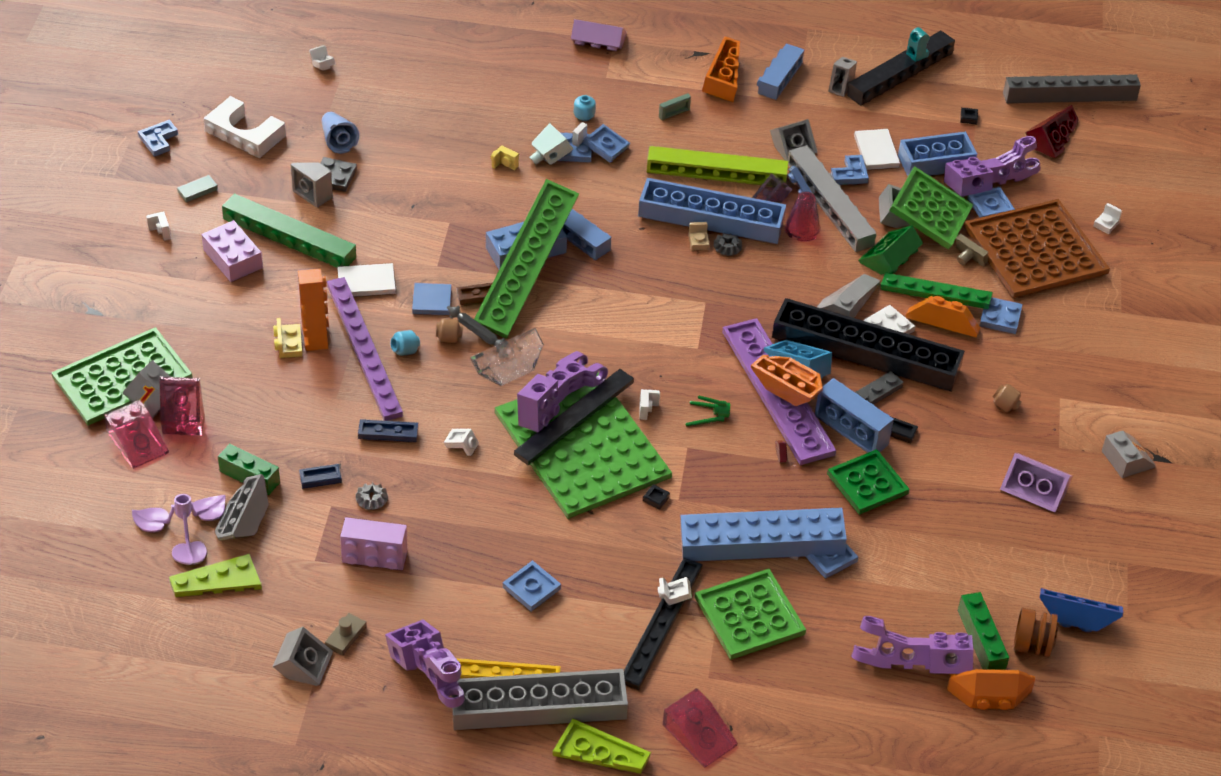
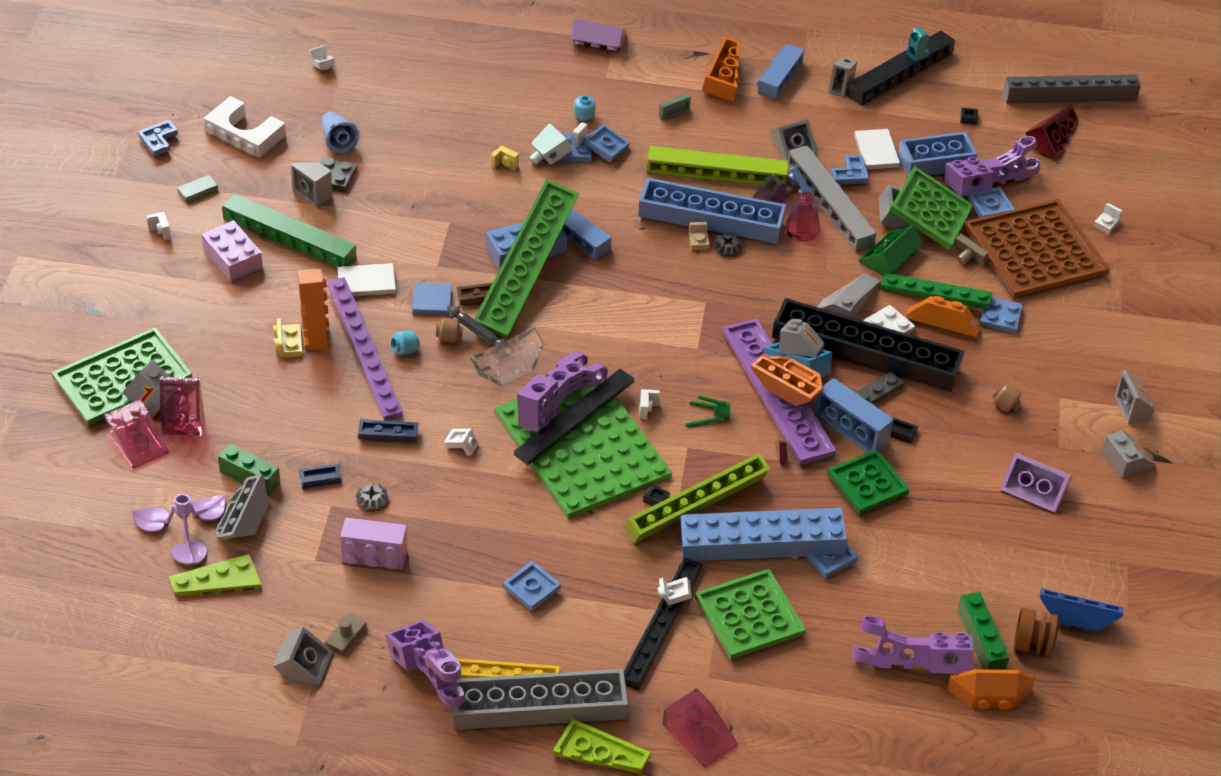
none -> lime brick [624,453,770,544]
none -> light grey slope [779,319,825,357]
none -> light grey slope [1115,370,1154,424]

